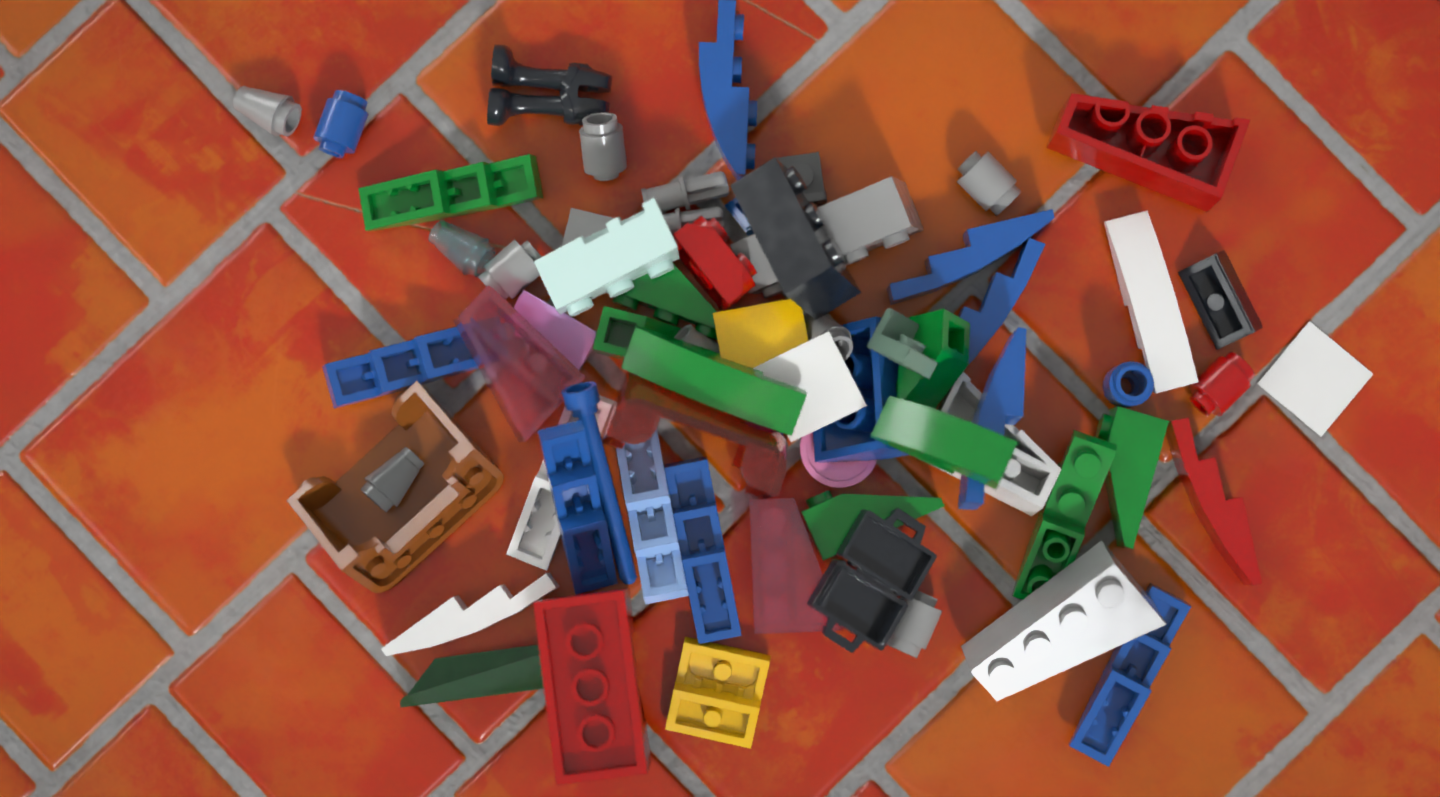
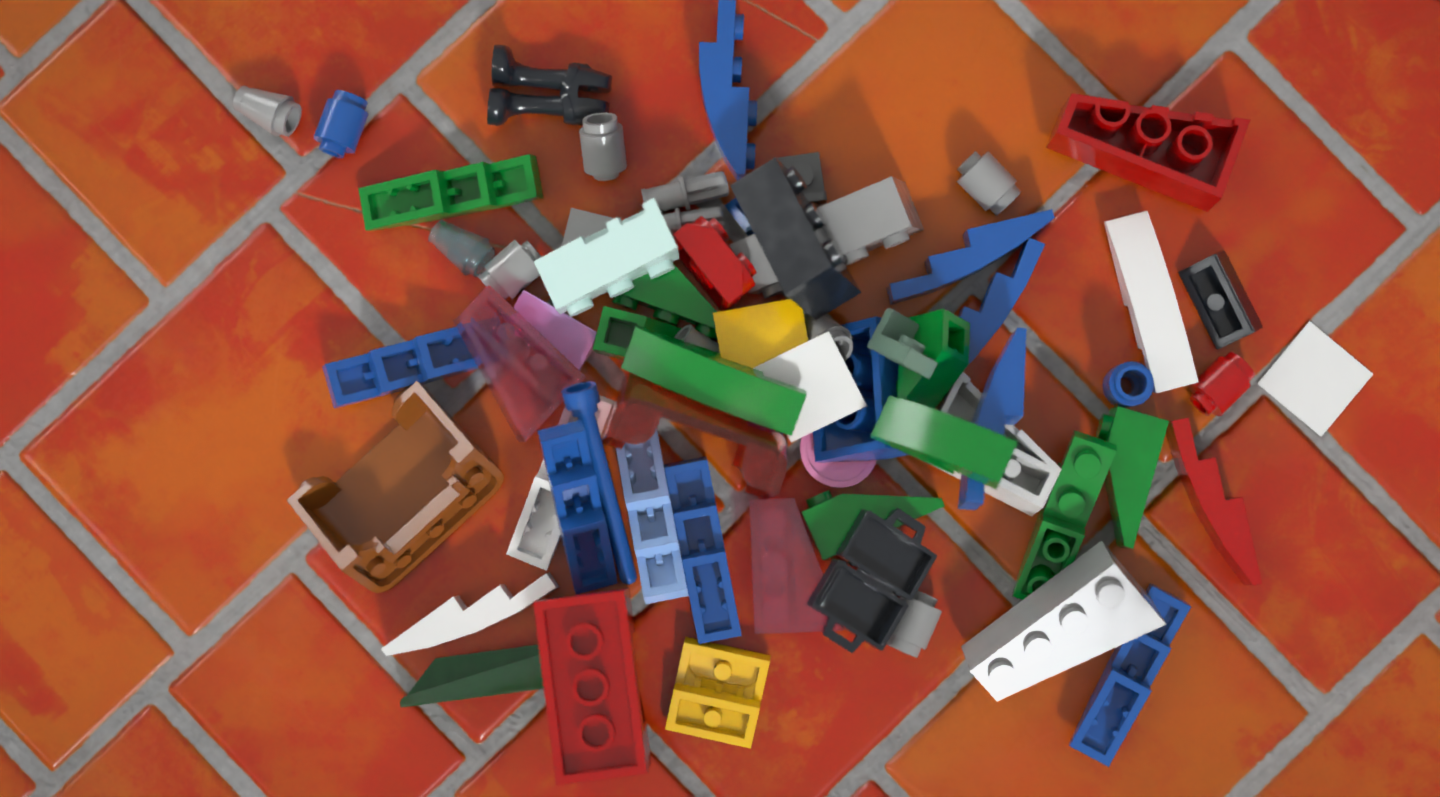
dark grey cone [360,447,424,513] -> none

